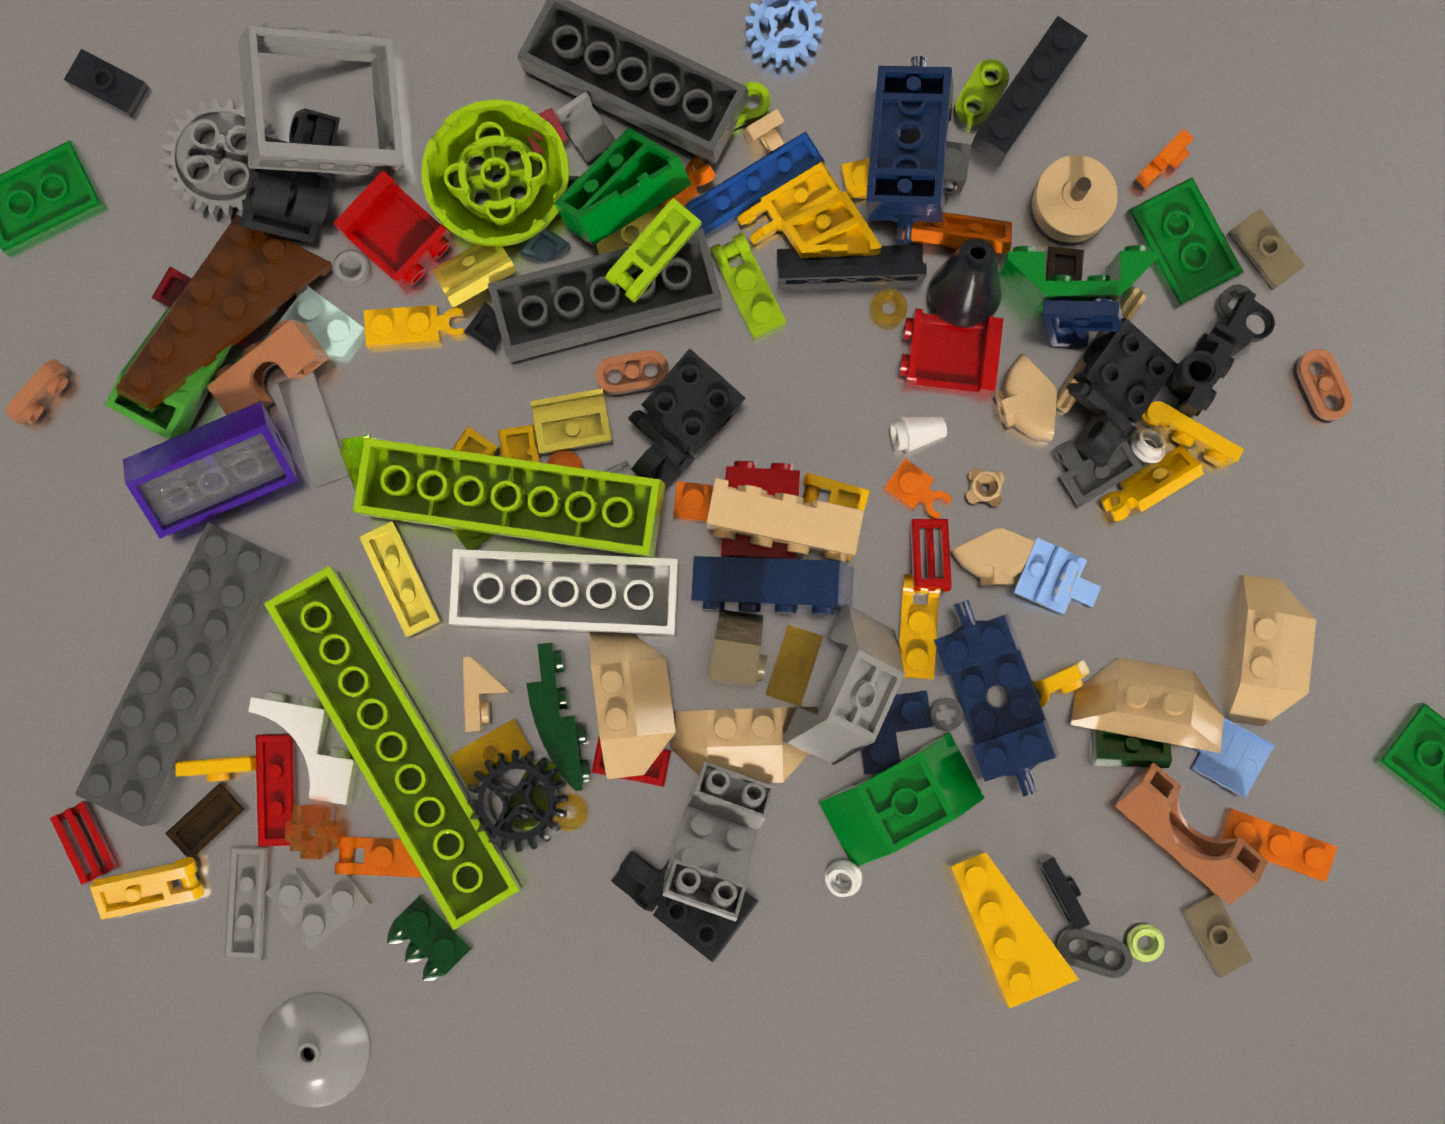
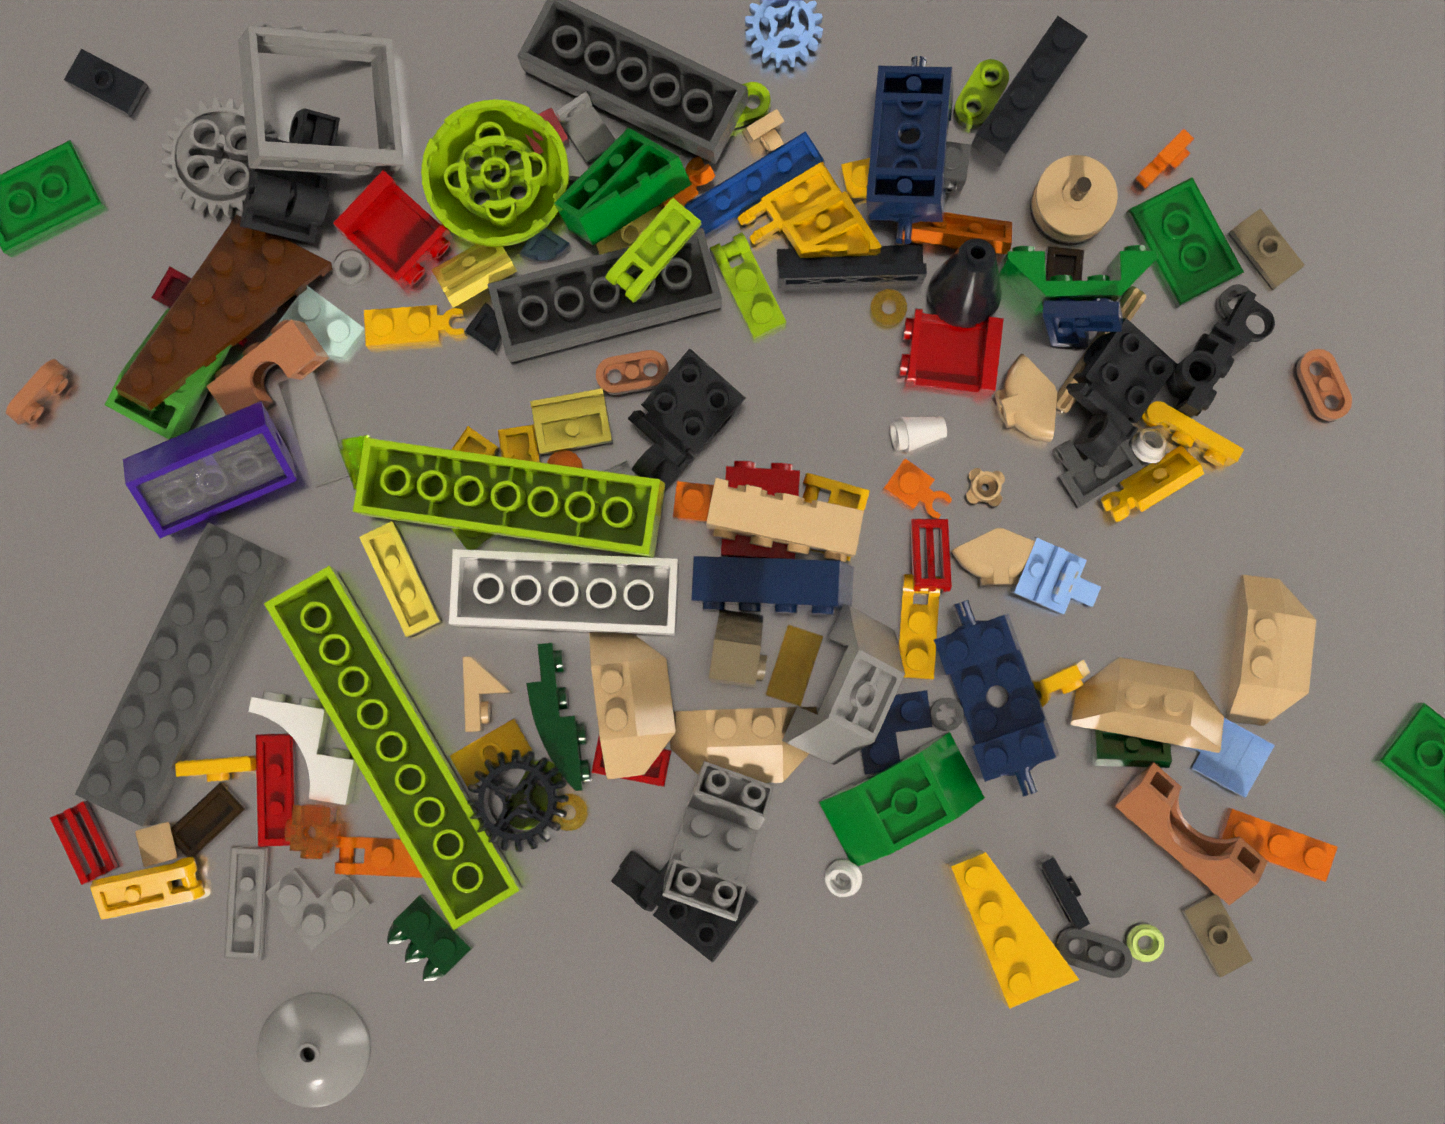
none -> tan tile [135,822,177,867]

